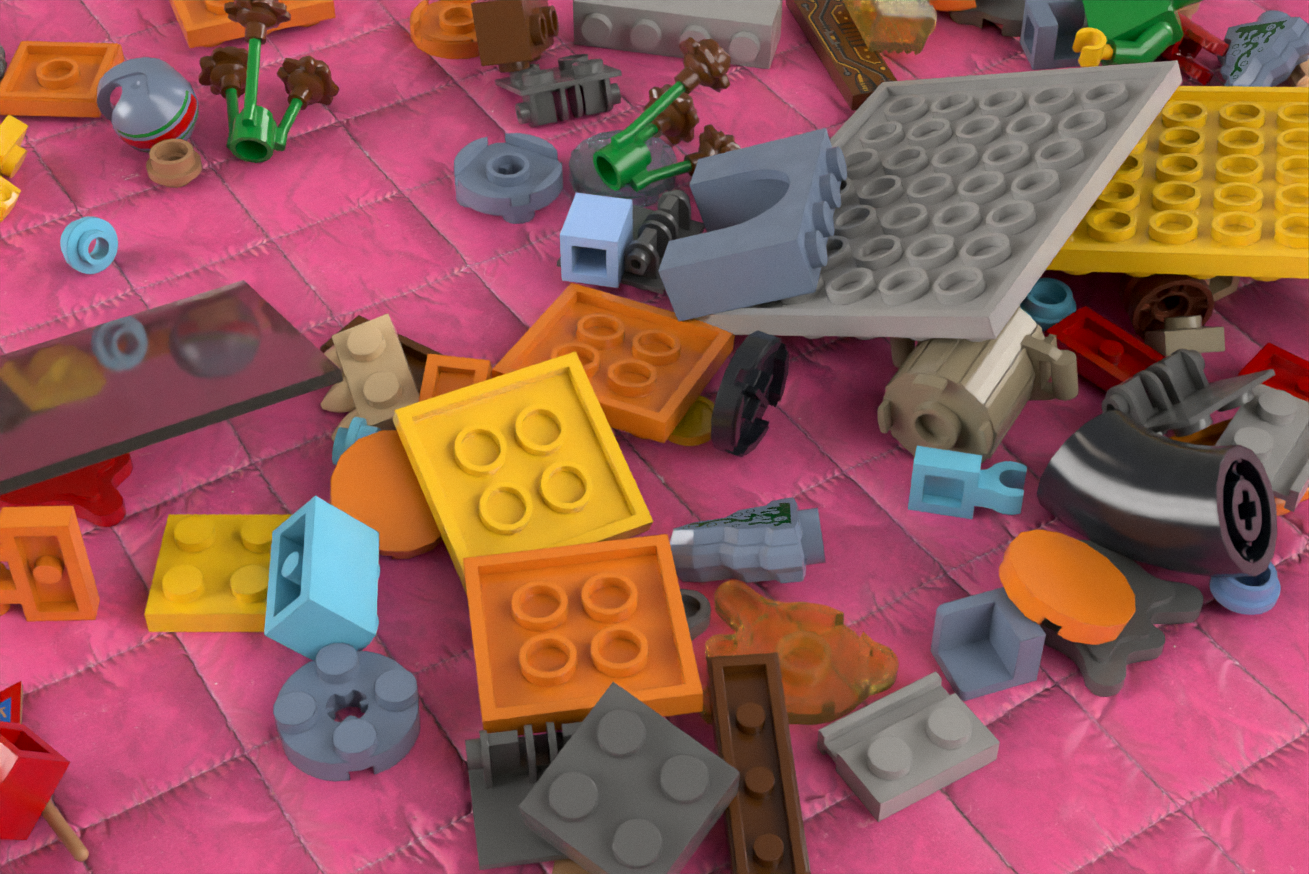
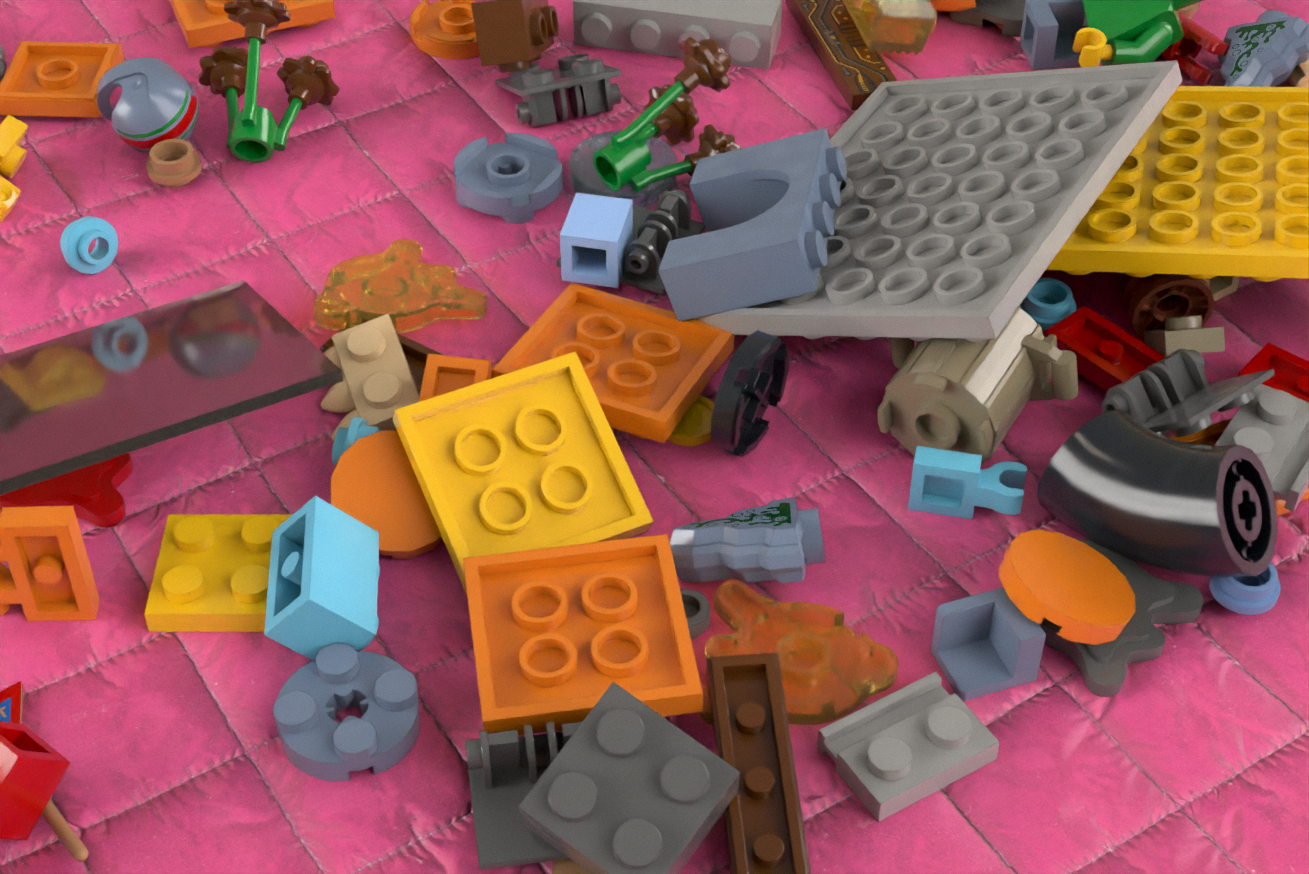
none -> clear yellow tile [313,239,488,333]

